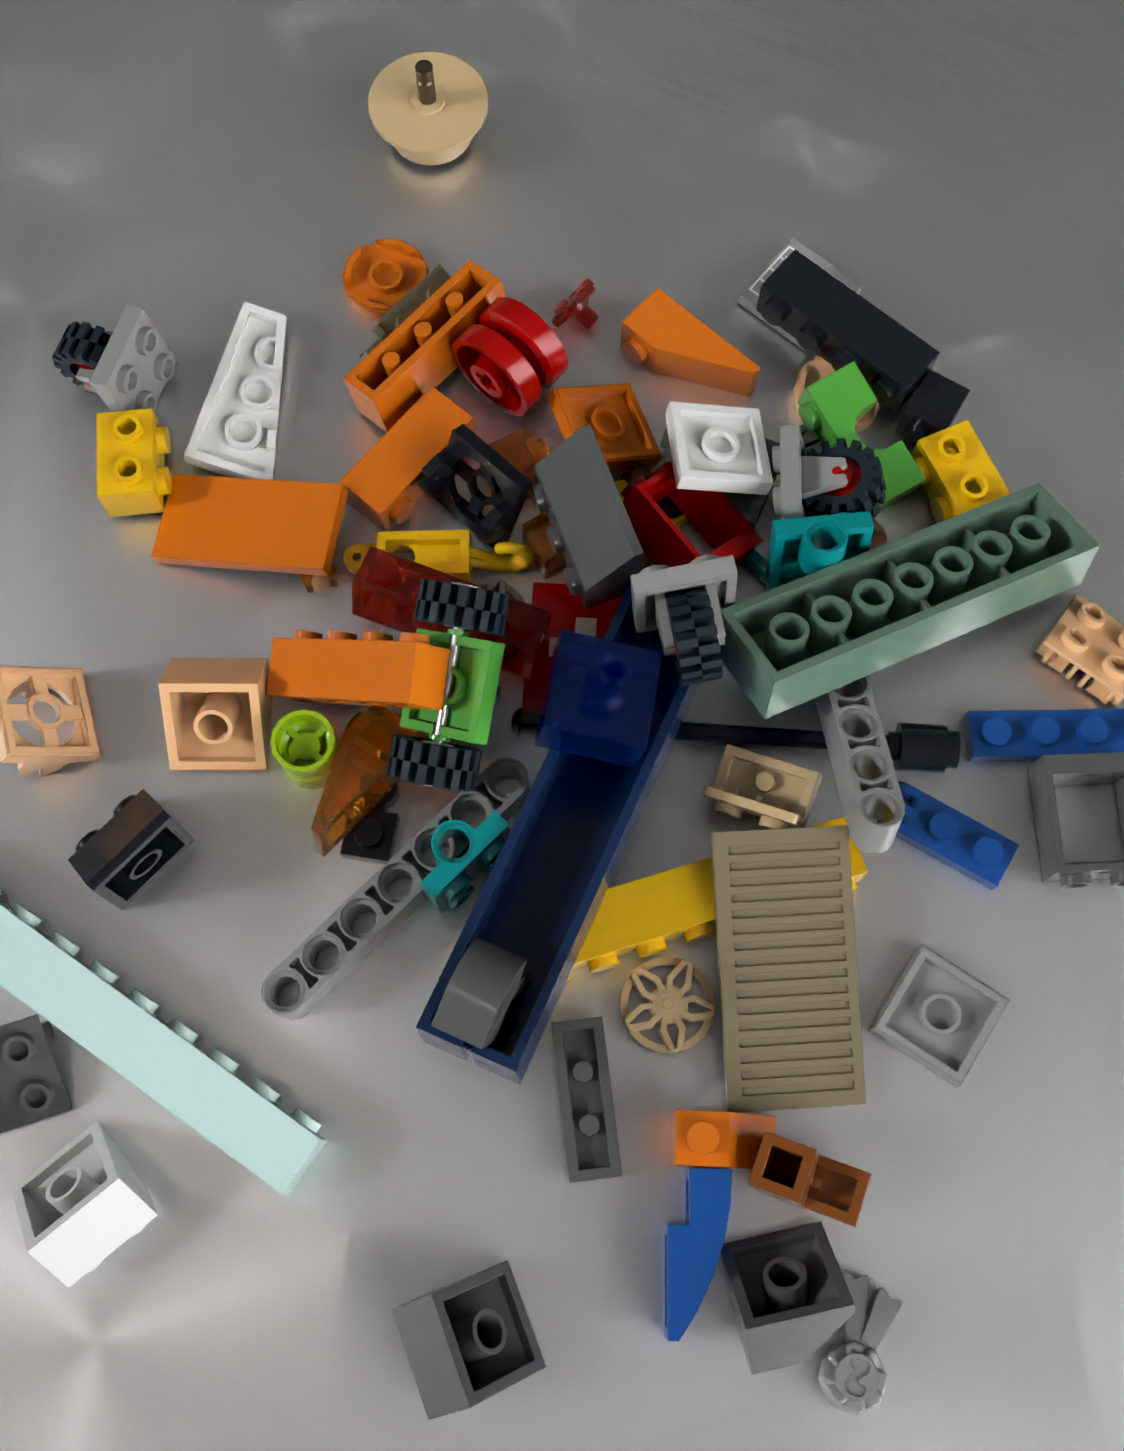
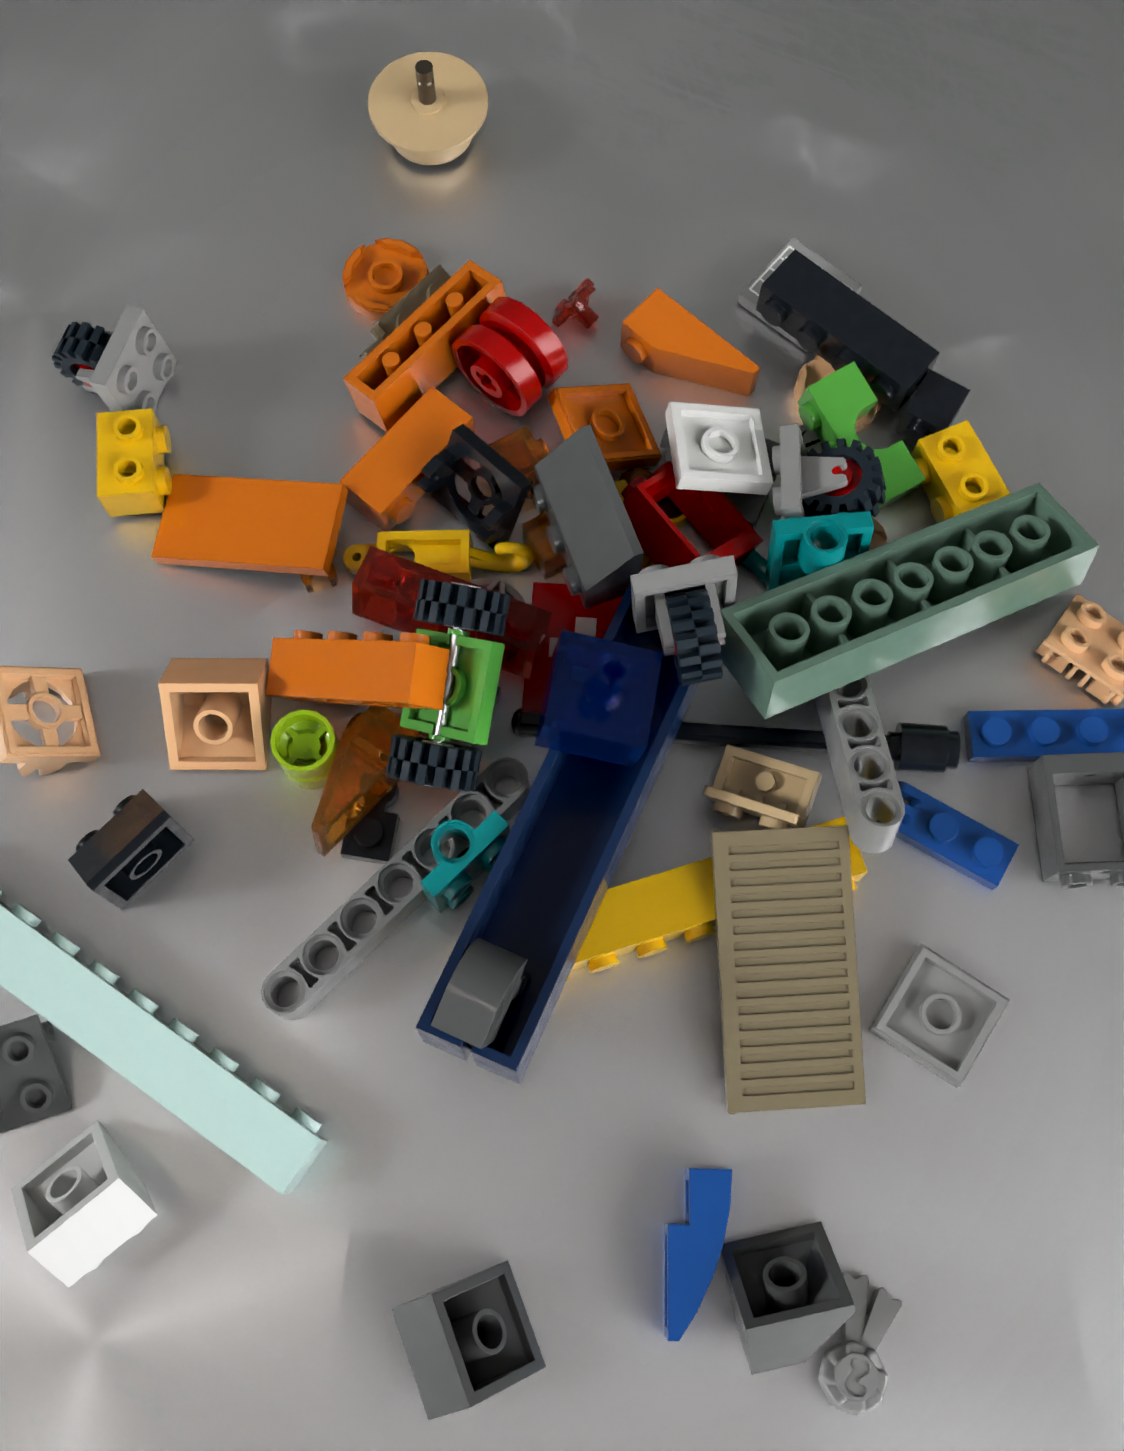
white wing [184,301,287,480] -> none
dark grey plate [551,1016,622,1183] -> none
tan wheel [620,957,715,1054] -> none
orange slope [671,1109,776,1170] -> none
dark orange brick [748,1131,872,1228] -> none

